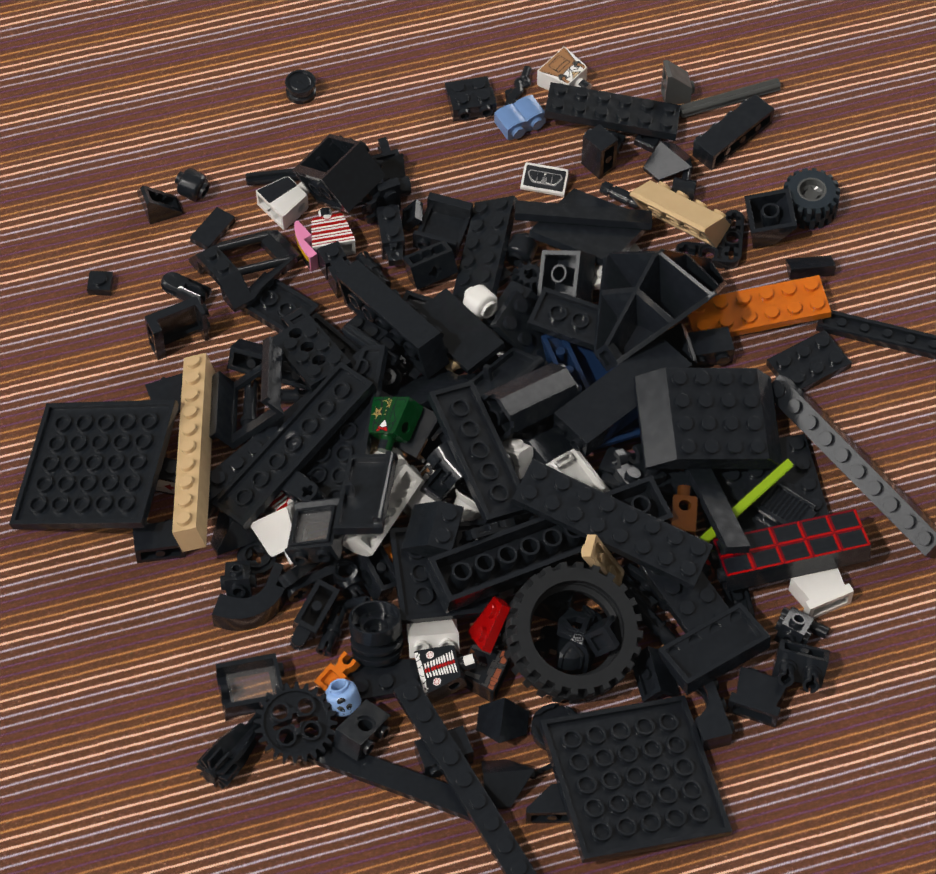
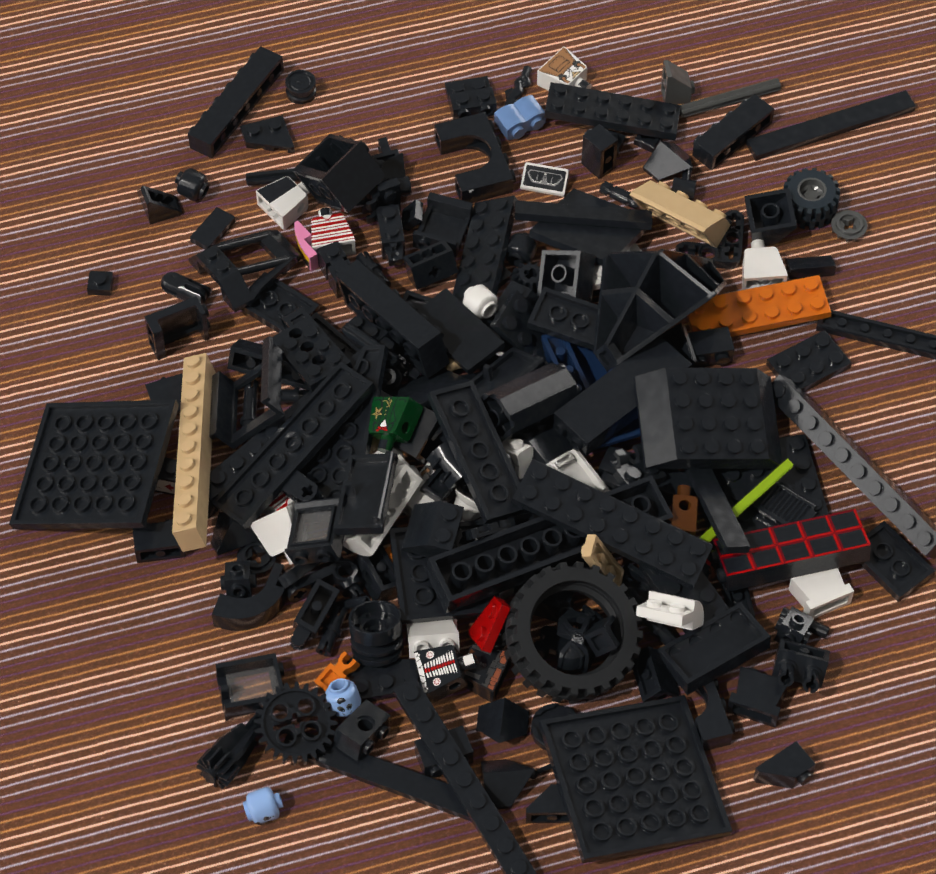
none -> black brick [188,46,284,159]
none -> black wing [240,115,295,153]
none -> light blue head [243,787,283,825]
none -> black arch [434,112,516,203]
none -> white brick [636,591,704,630]
none -> white torso [742,239,788,290]
none -> black tile [746,90,916,161]
none -> black slope [753,741,816,789]
none -> dark grey gear [831,210,868,242]
none -> black plate [859,521,936,602]

